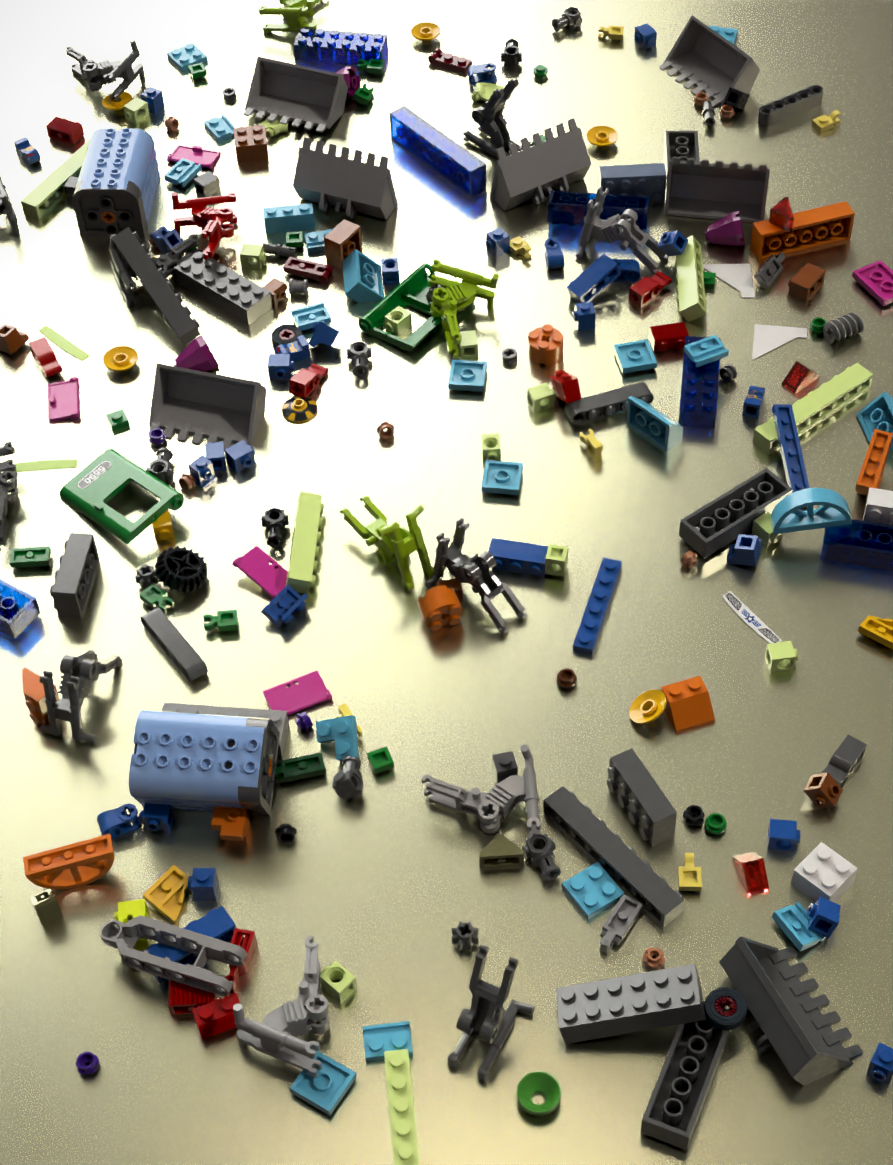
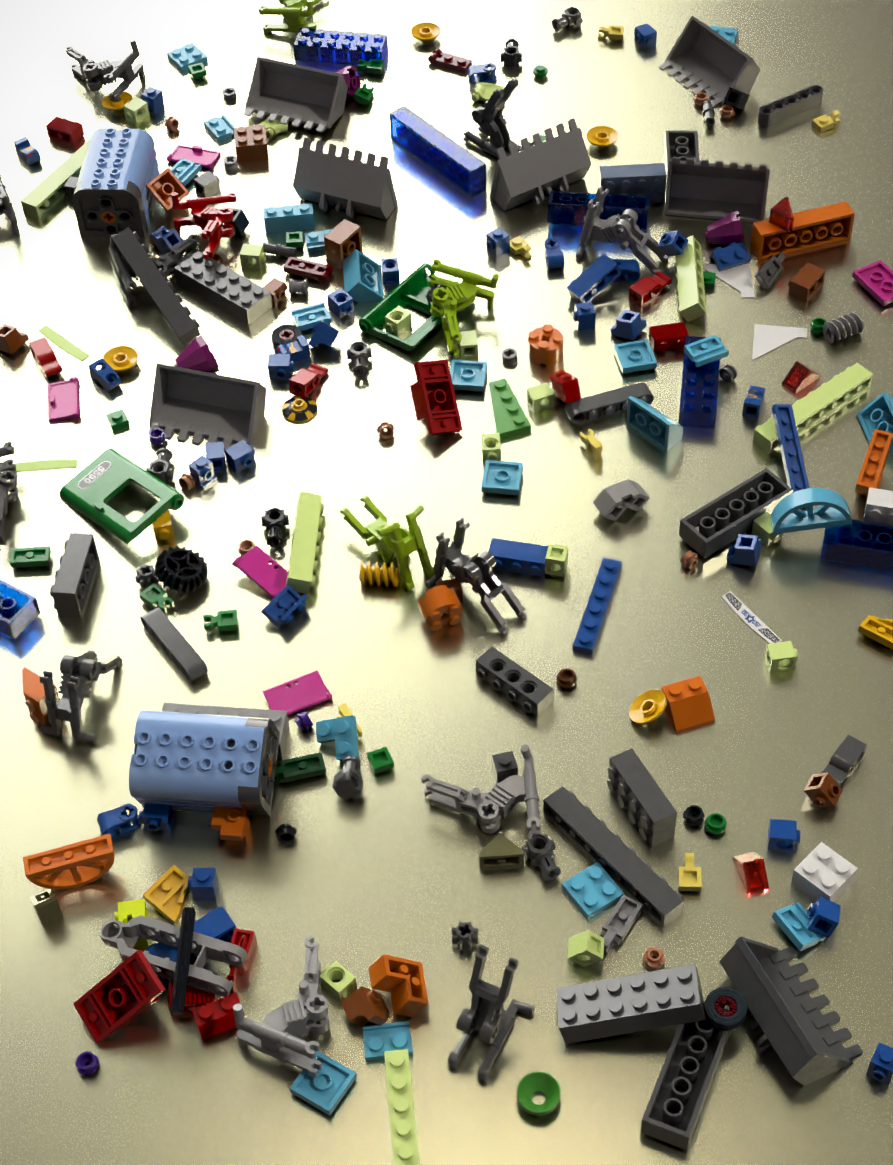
none -> red brick [73,950,166,1043]
none -> blue leg [89,358,121,391]
none -> orange slope [145,167,189,212]
none -> black axle [170,907,196,1015]
none -> light grey bush [223,155,238,170]
none -> black brick [224,207,250,235]
none -> nougat plate [238,540,255,555]
none -> blue brick [327,288,354,319]
none -> dark orange brick [341,986,390,1026]
none -> yellow piece [359,561,400,587]
none -> orange brick [368,954,429,1017]
none -> red brick [410,360,463,435]
none -> dark grey brick [476,647,554,717]
none -> bright green wing [489,378,531,439]
none -> yellowish green brick [567,930,604,967]
none -> light grey brick [592,479,650,521]
none -> blue brick [610,310,647,340]
none -> blue bracket [709,242,751,272]

